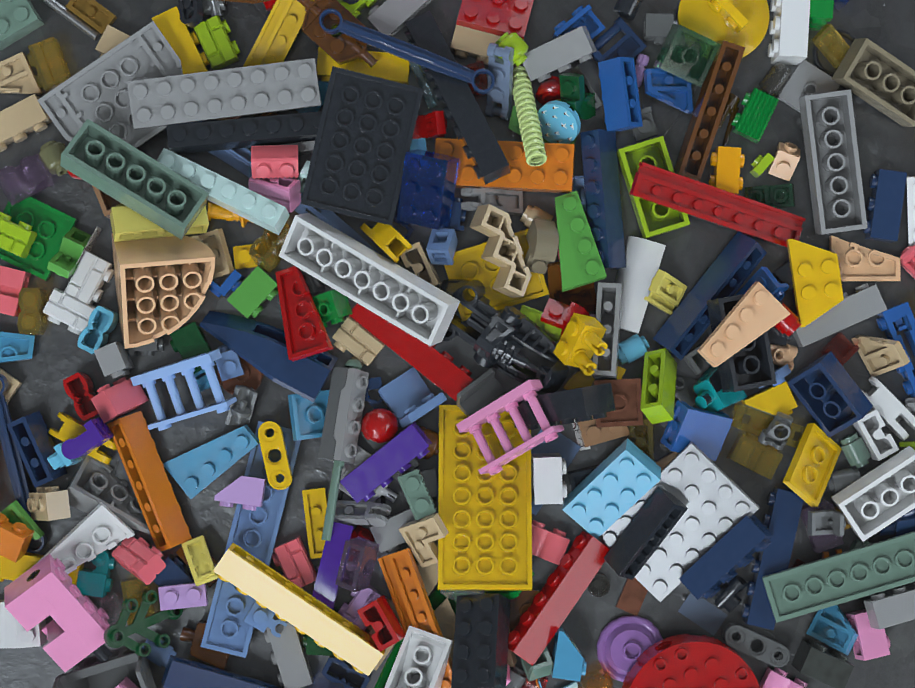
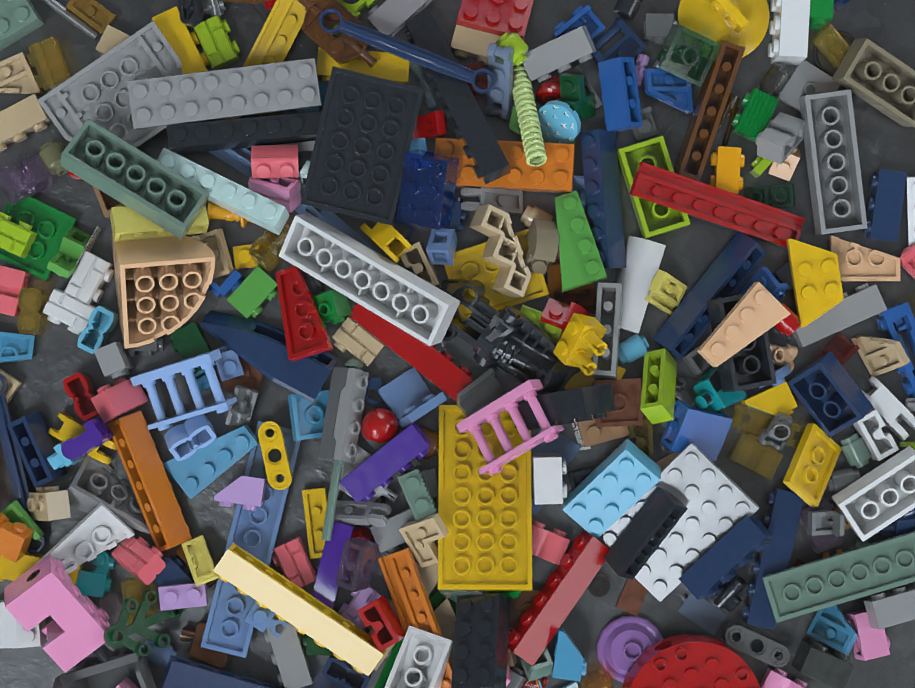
none -> light blue brick [164,414,217,461]
none -> light grey brick [756,112,805,164]

